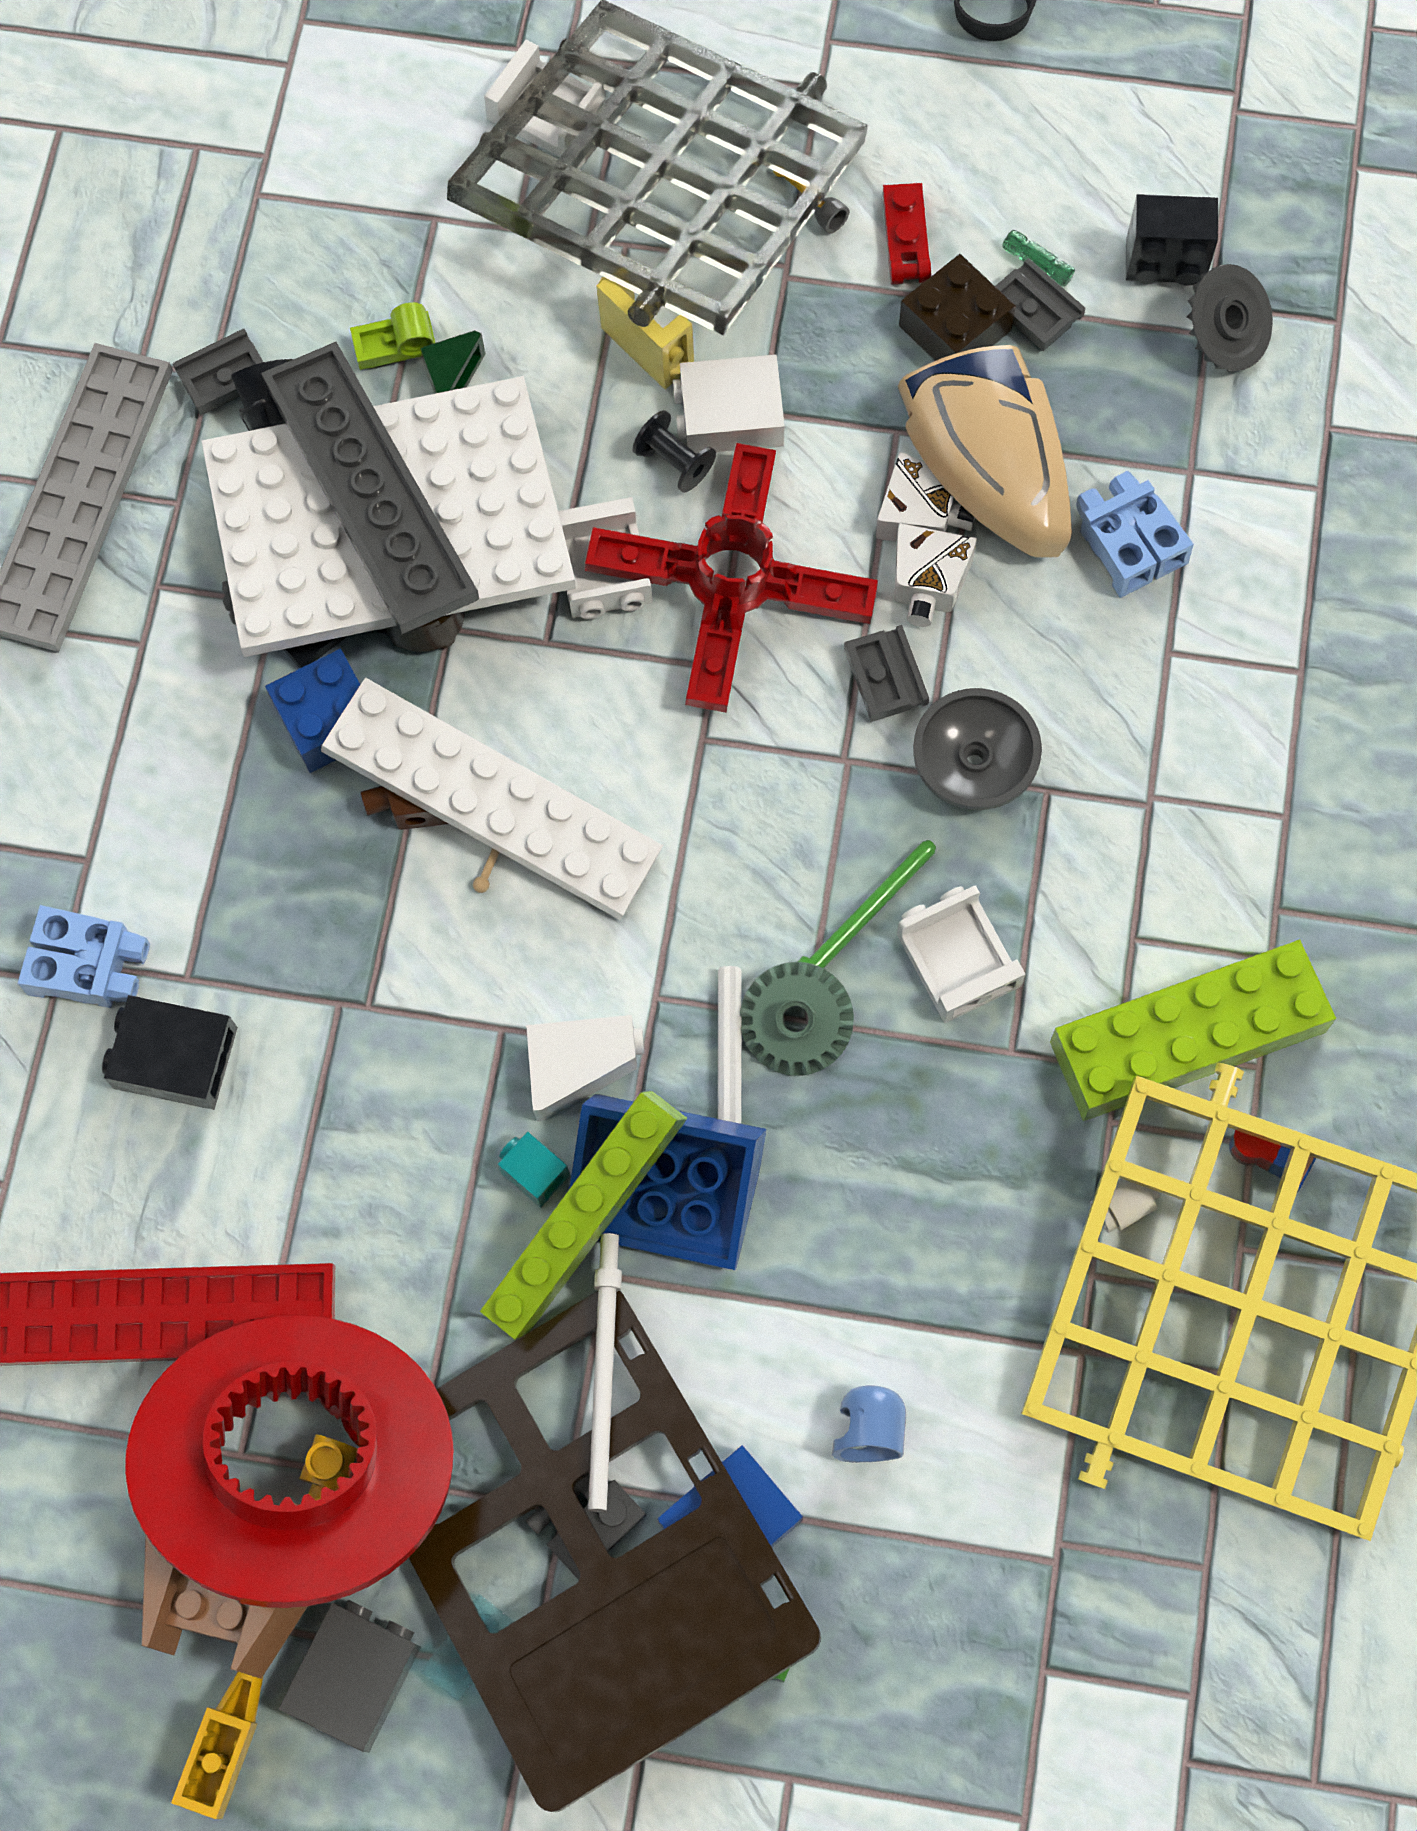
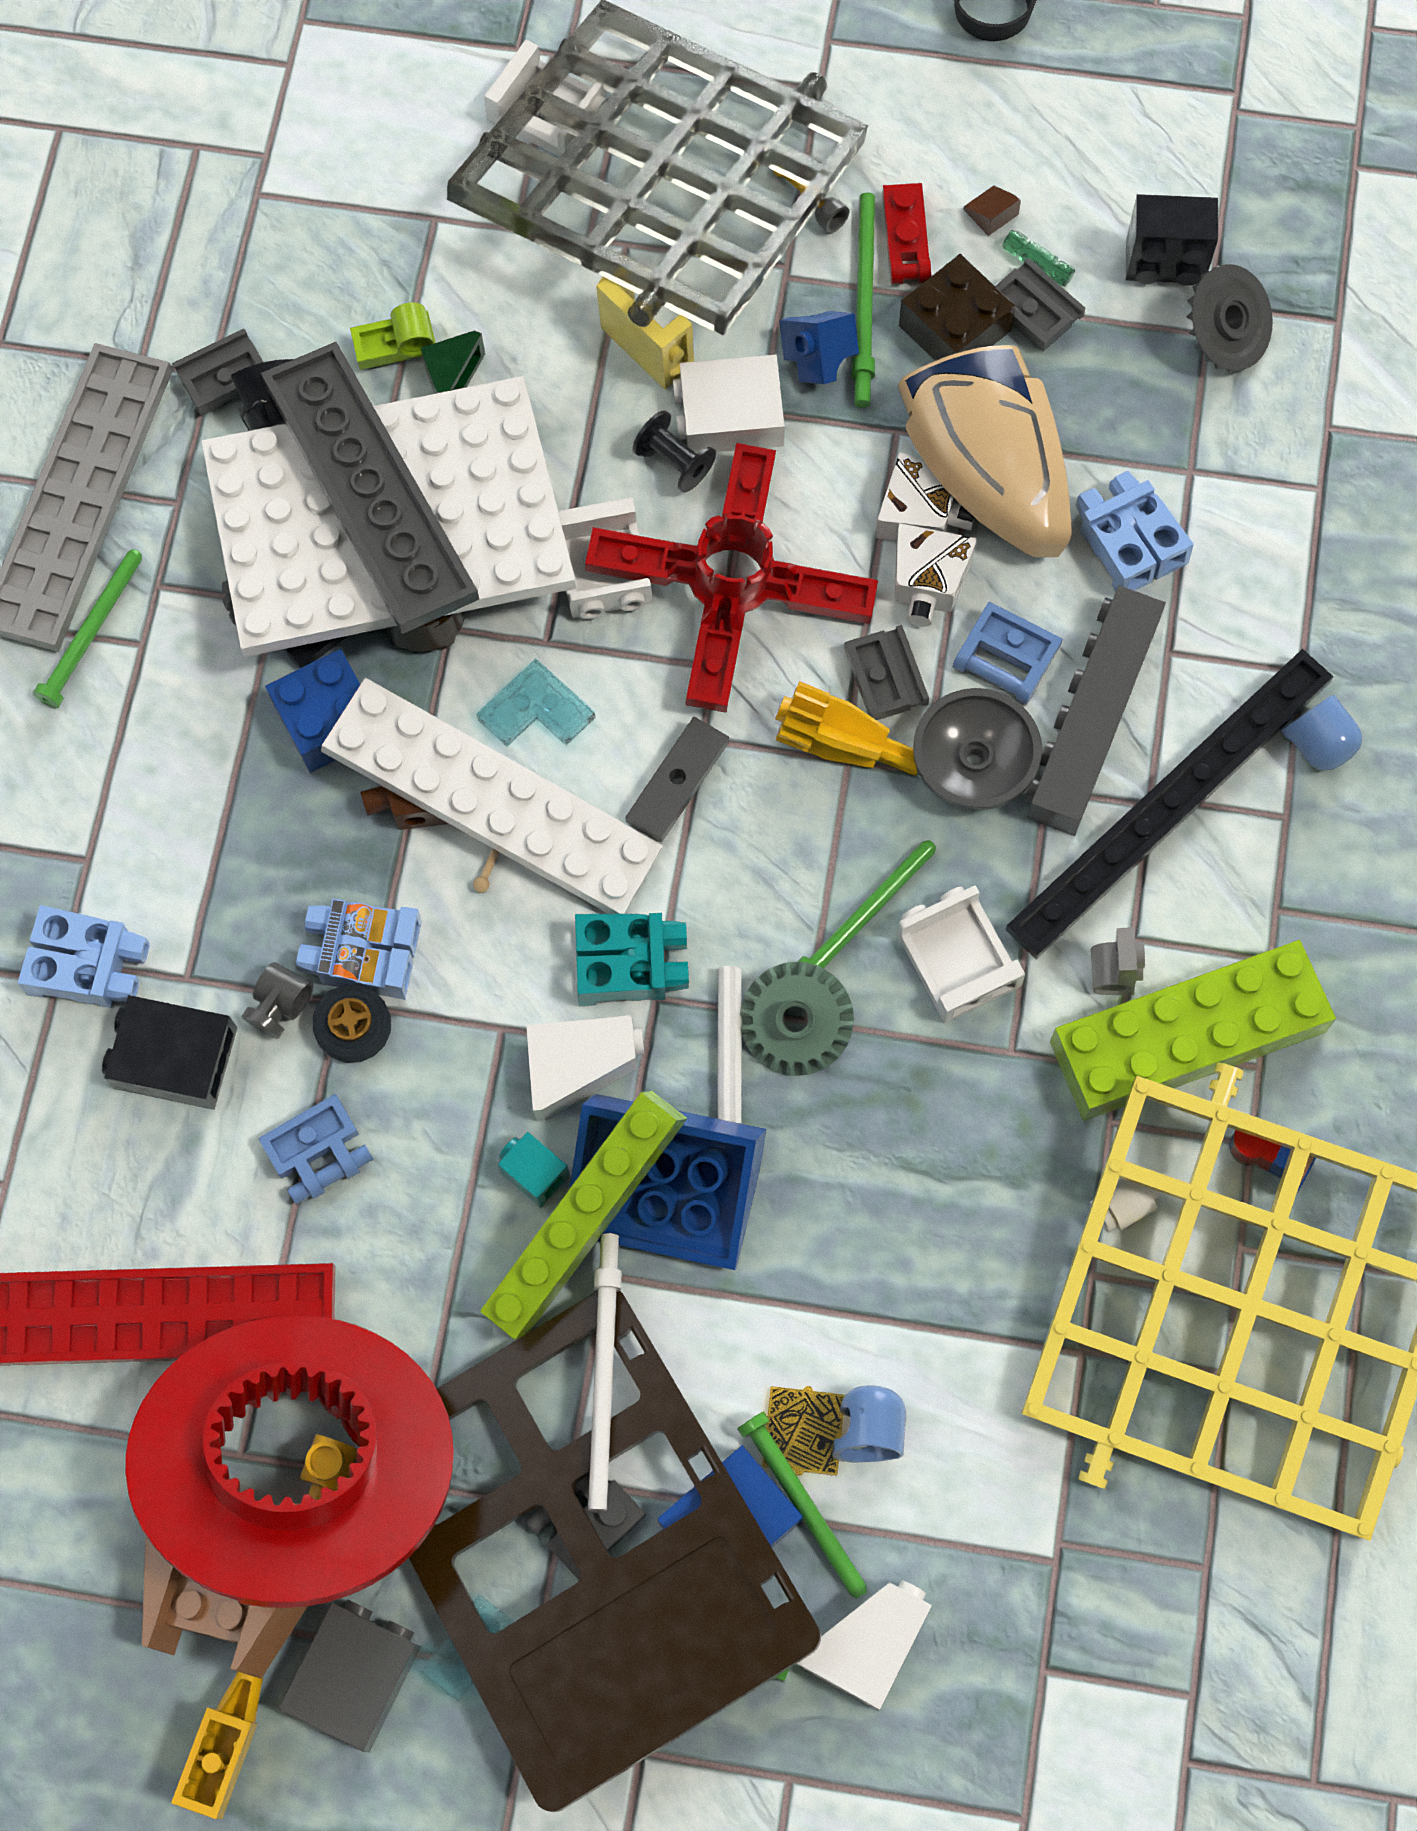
none -> bright green bar [33,549,142,708]
none -> dark grey piece [241,962,314,1039]
none -> medium blue plate [258,1094,374,1204]
none -> light blue hips [296,899,422,1000]
none -> black wheel [313,984,391,1063]
none -> clear light blue plate [476,658,596,747]
none -> teal hips [575,912,689,1007]
none -> dark grey tile [625,716,729,843]
none -> bright green bar [737,1411,867,1599]
none -> clear yellow piece [762,1386,845,1476]
none -> yellow piece [775,681,918,776]
none -> blue brick [779,311,859,384]
none -> white slope [795,1580,932,1711]
none -> bright green bar [851,192,875,408]
none -> medium blue plate [952,601,1063,705]
none -> reddish brown slope [963,185,1021,236]
none -> black plate [1006,648,1334,960]
none -> dark grey brick [1024,585,1166,836]
none -> light grey plate [1091,927,1145,995]
none -> medium blue helmet [1280,695,1362,771]

